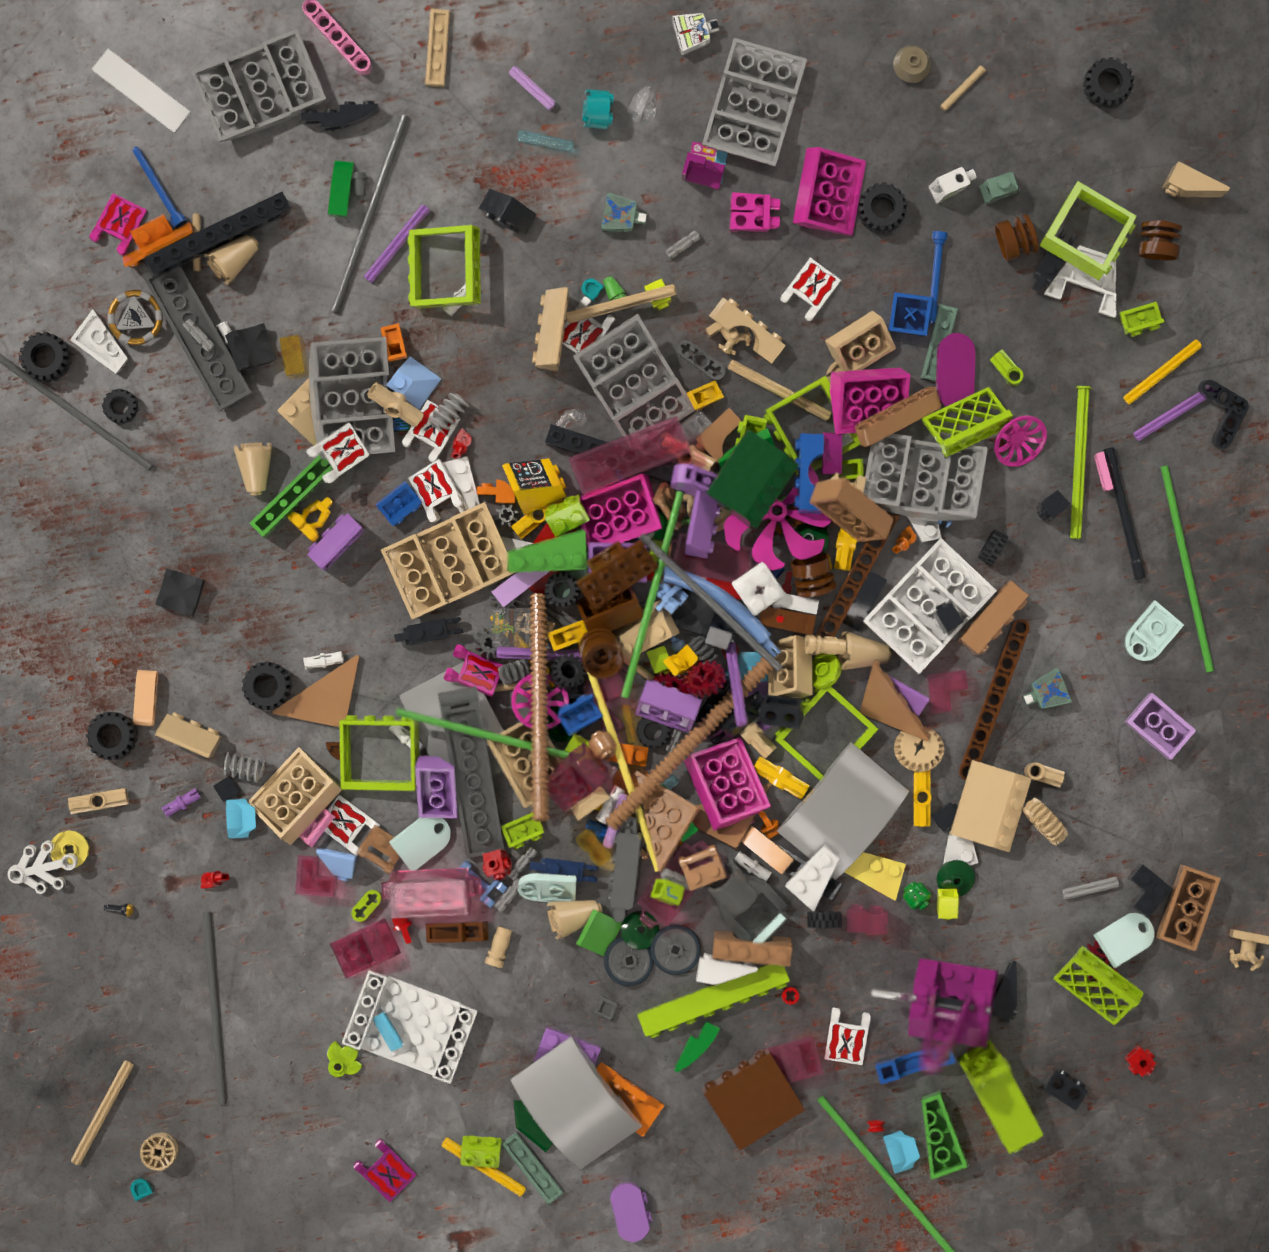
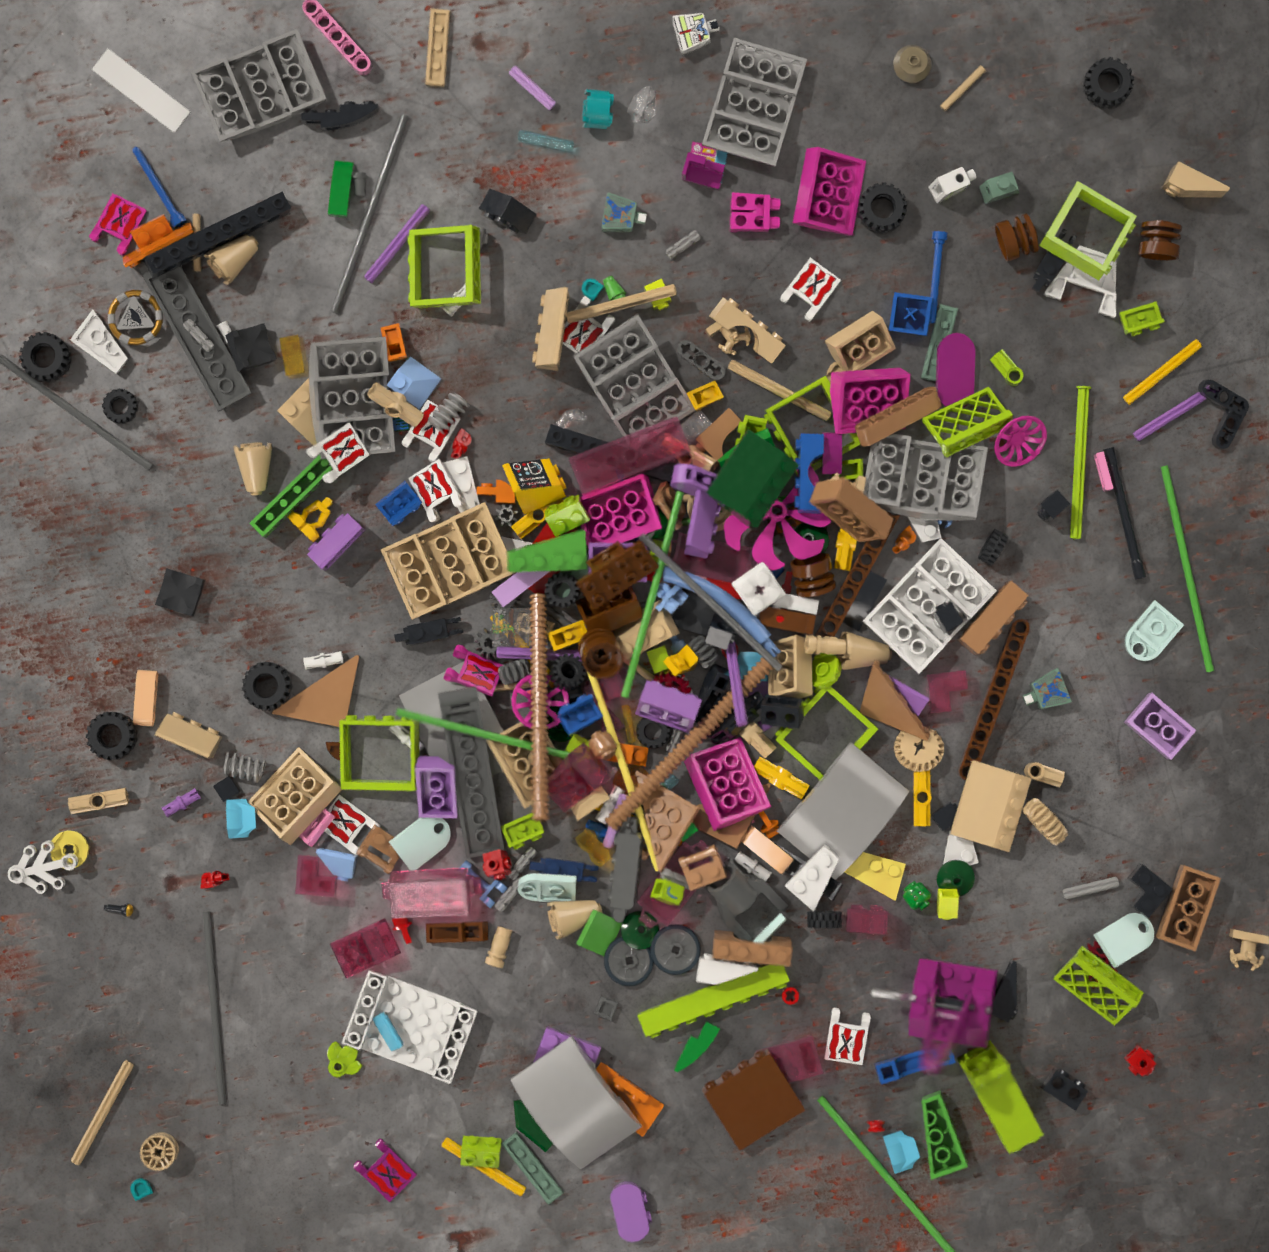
lime beam [351,890,382,922] -> none
dark red gear [684,660,726,698] -> none

